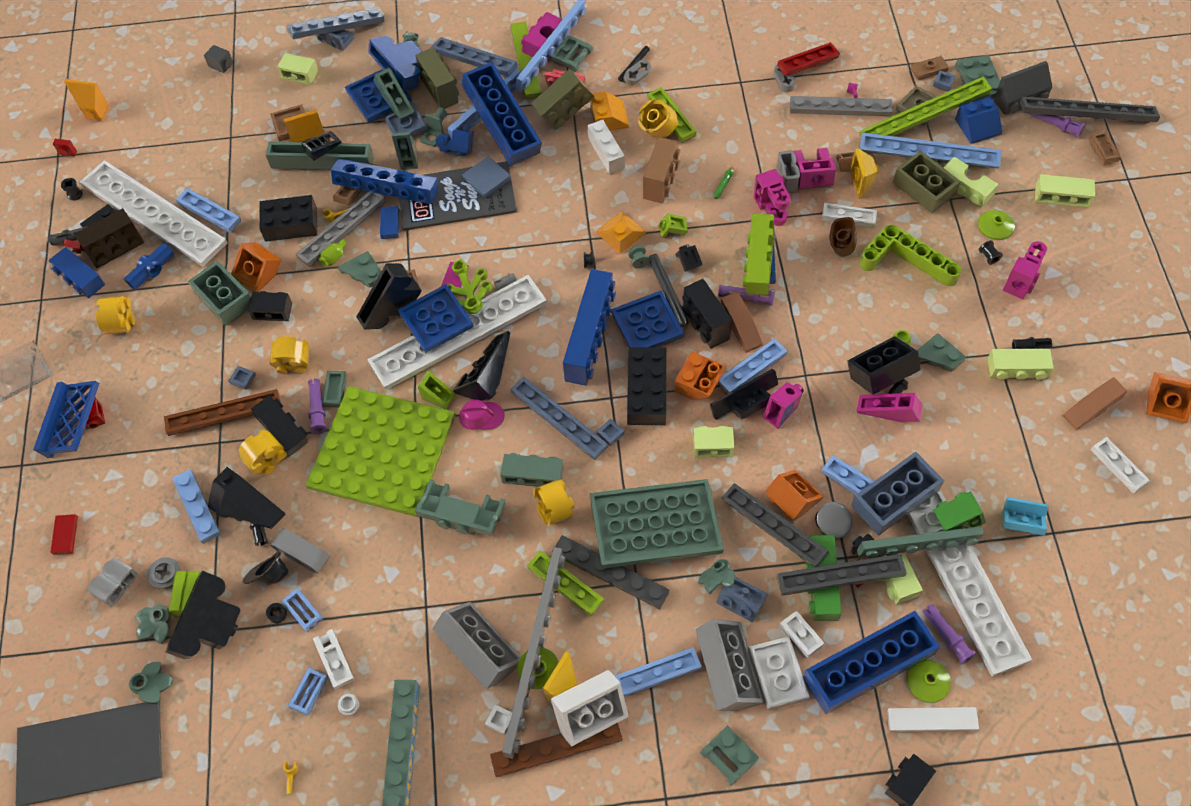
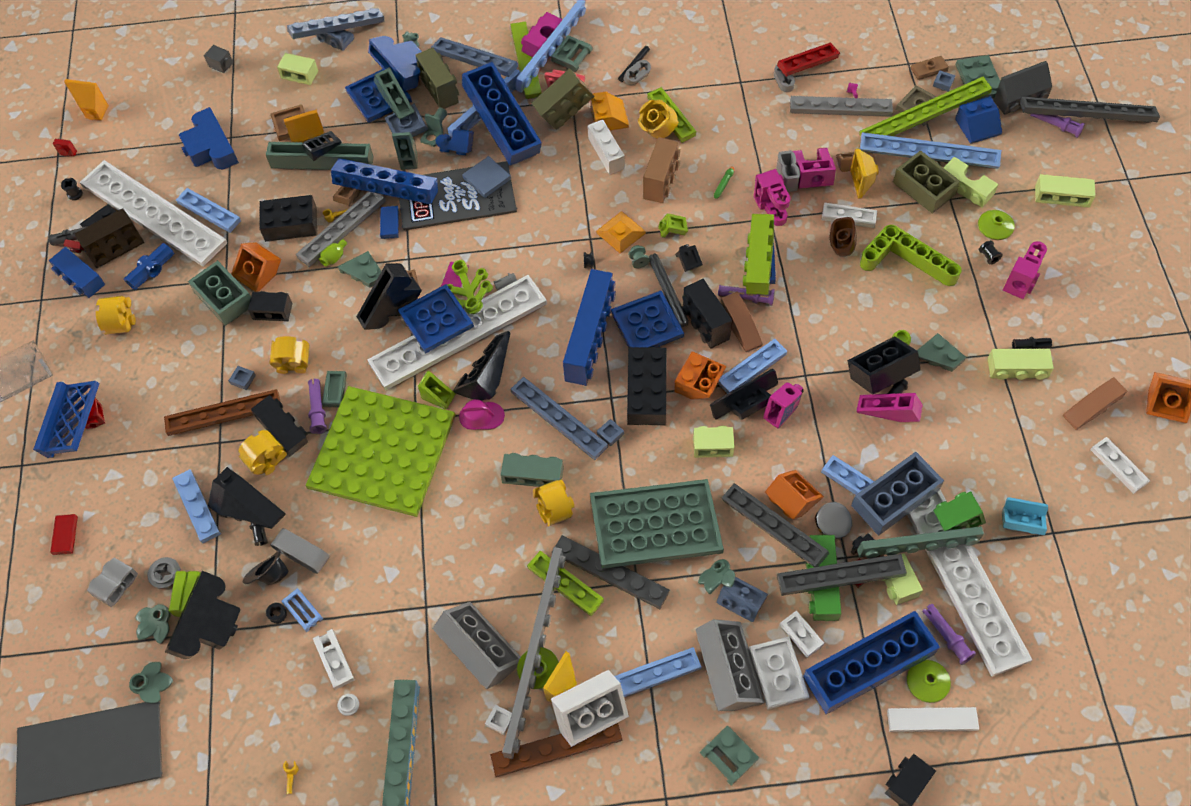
light blue tile [288,668,329,716] -> none
sand green bracket [415,479,506,537] -> none
medium nougat plate [1089,131,1121,165] -> none
none -> blue brick [179,107,239,170]

